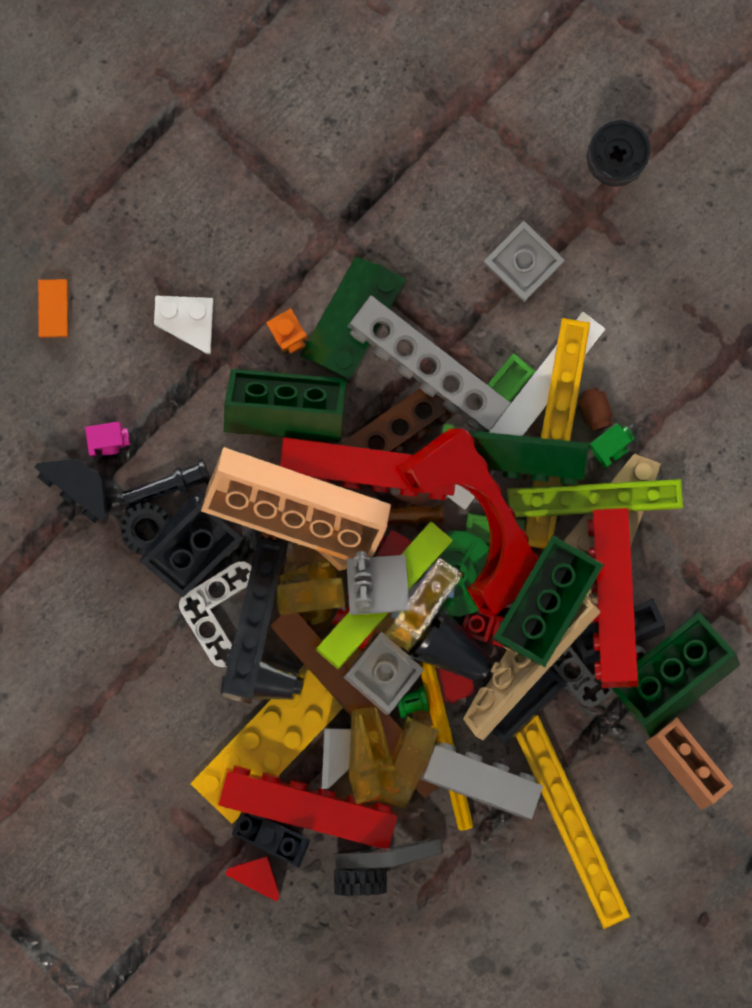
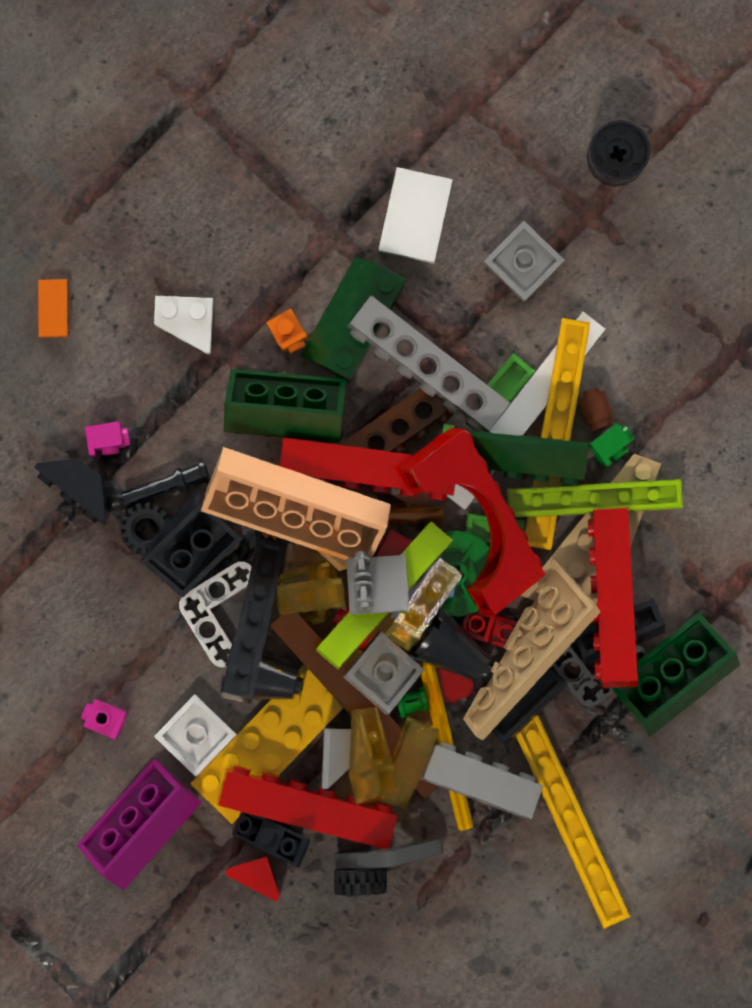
dark green slope [493,535,604,668] -> none
nougat brick [645,718,733,810] -> none
none -> magenta slope [76,758,202,891]
none -> dark pink brick [81,699,129,740]
none -> white plate [154,694,237,777]
none -> white tile [378,167,453,264]

